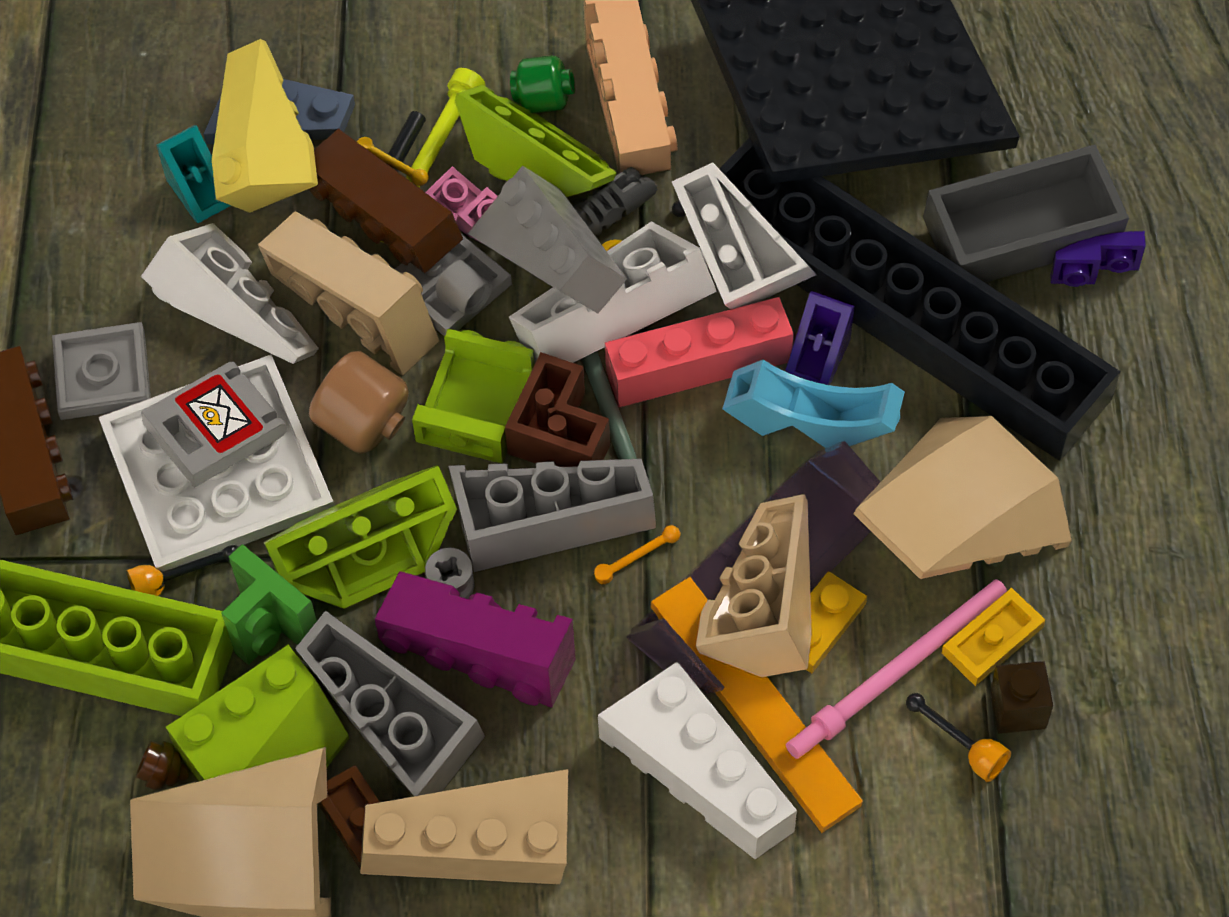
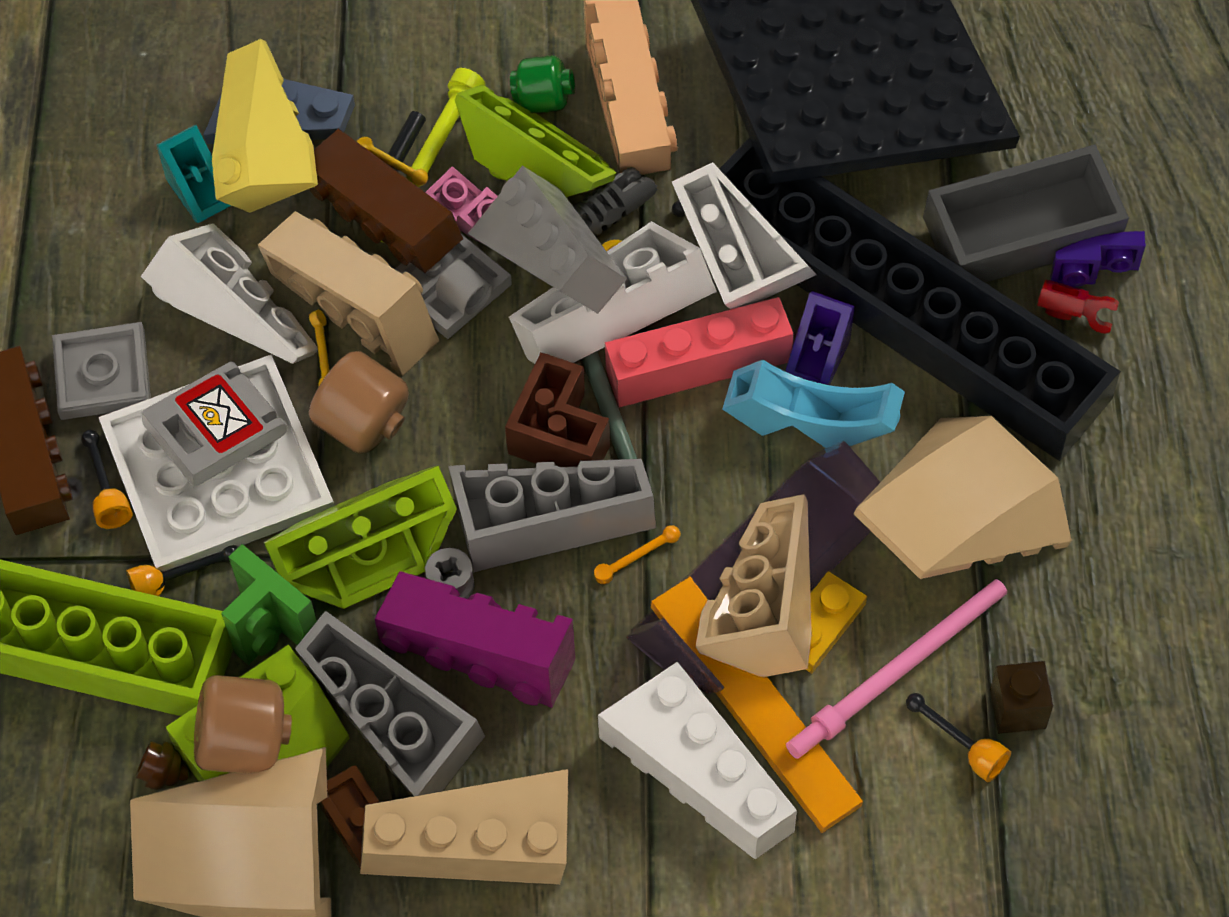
lime panel [412,329,535,464] -> none
yellow plate [942,587,1046,686] -> none
none -> light orange hinge [81,430,133,529]
none -> medium nougat head [194,675,292,773]
none -> yellow hinge [309,309,330,387]
none -> red plate [1037,279,1119,334]

